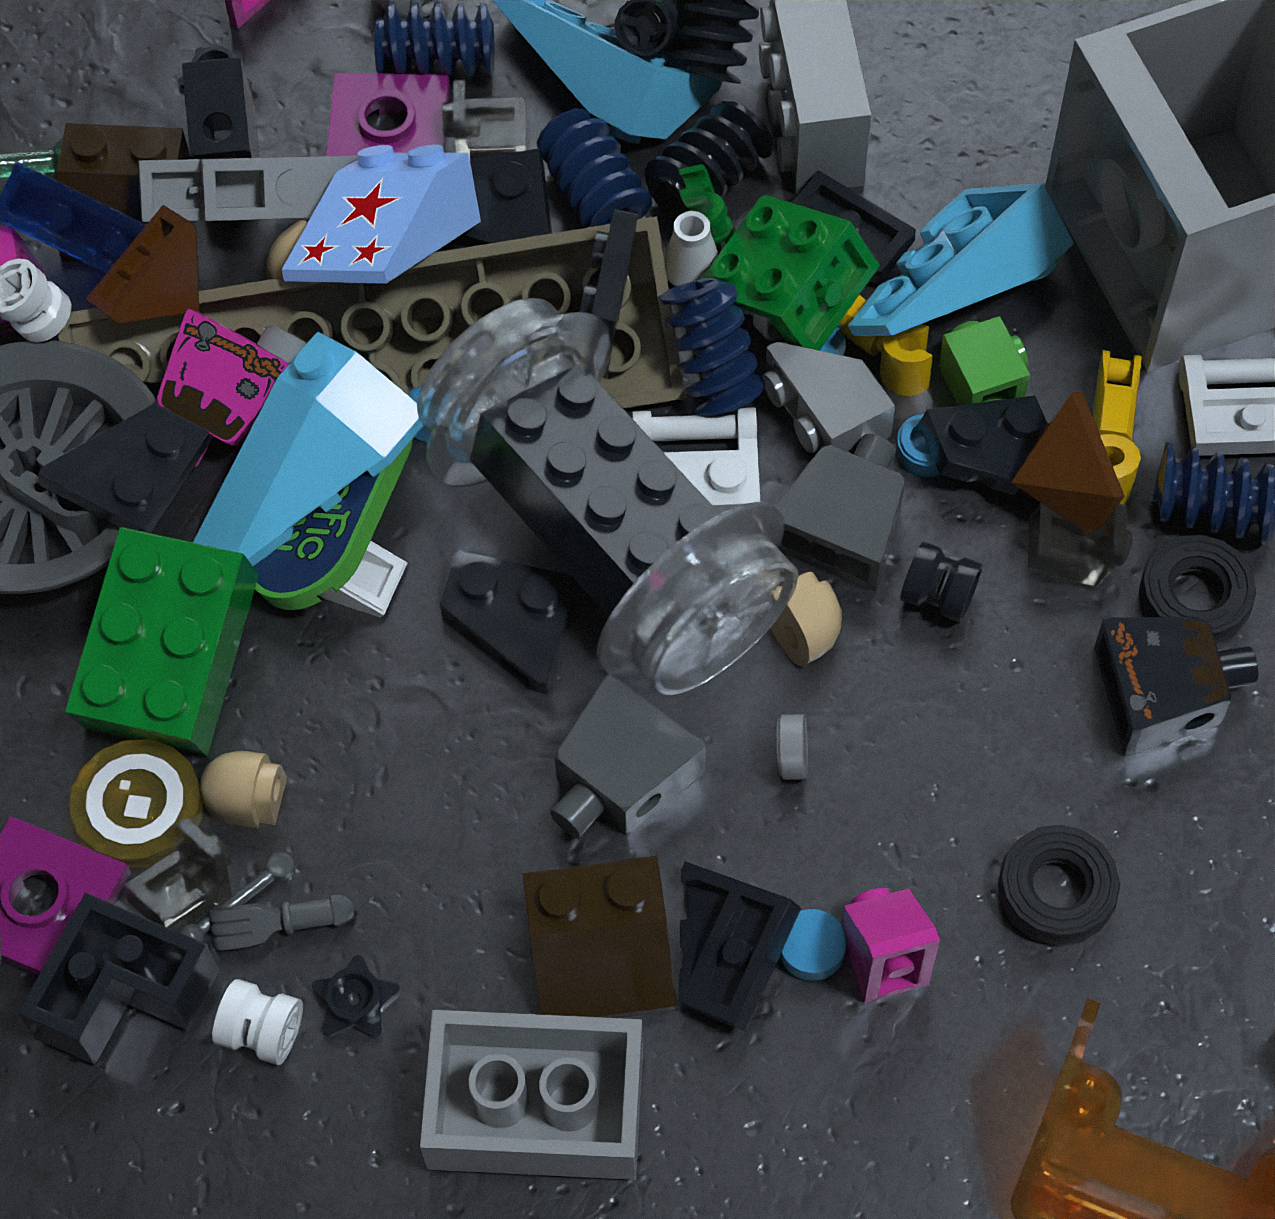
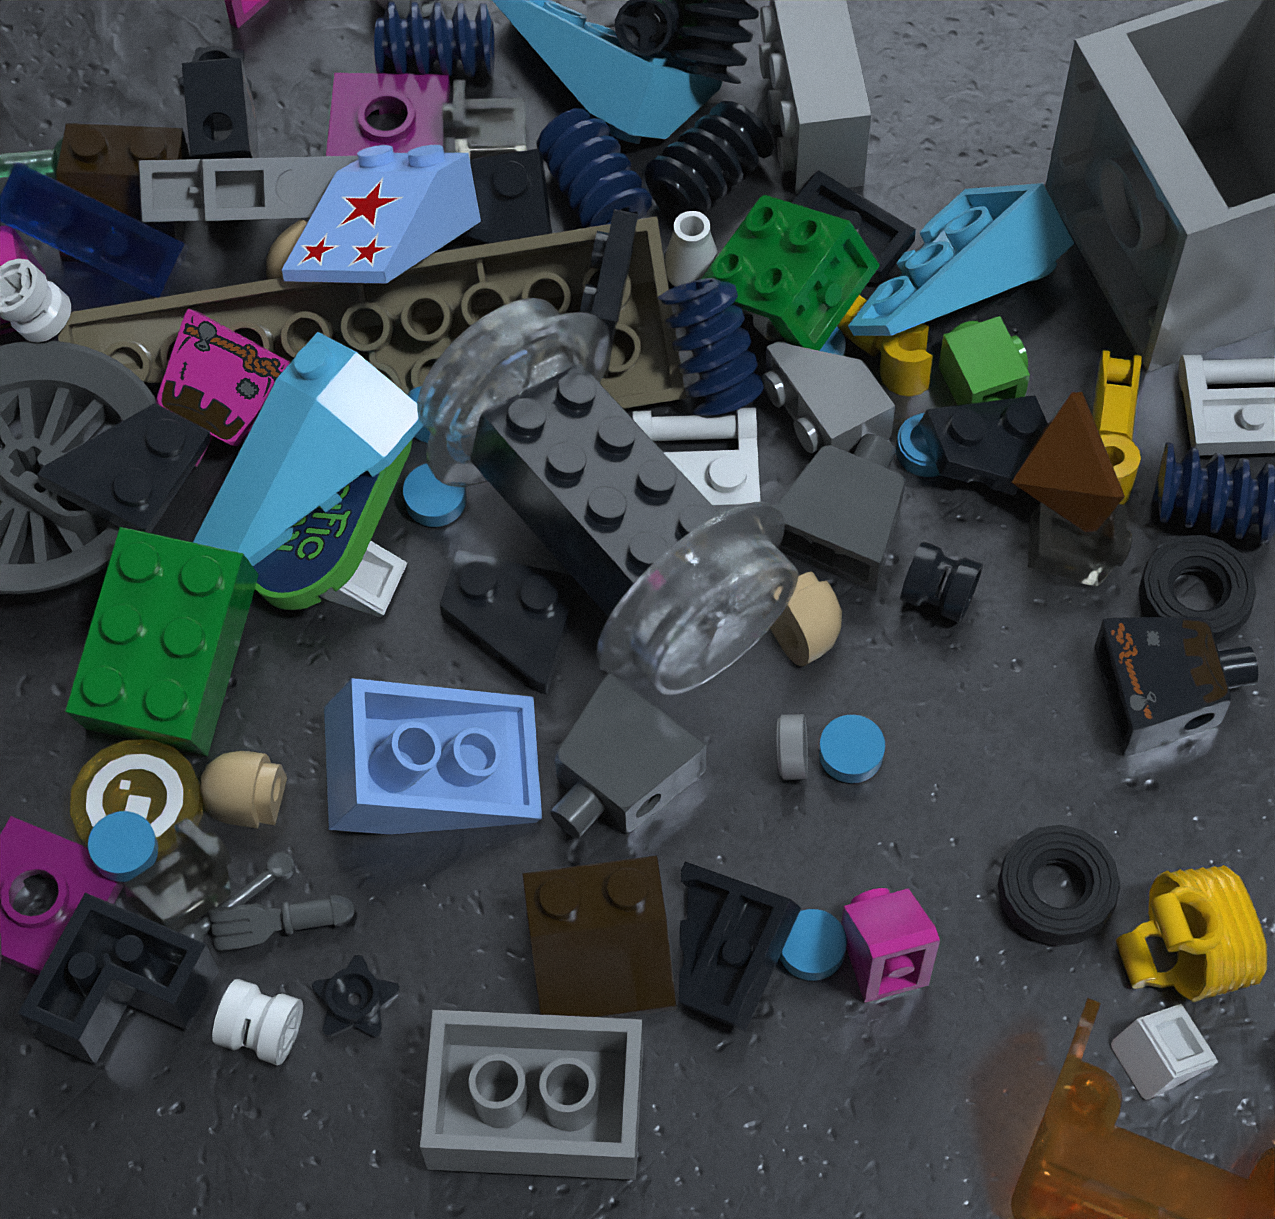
reddish brown slope [86,205,199,324] -> none
light grey tile [257,324,307,363] -> none
green piece [678,164,736,252] -> none
none -> dark azure tile [88,811,158,882]
none -> light blue slope [324,678,542,835]
none -> dark azure tile [403,462,467,527]
none -> dark azure tile [819,715,885,783]
none -> white slope [1111,1004,1218,1100]
none -> yellow piece [1115,865,1267,1003]

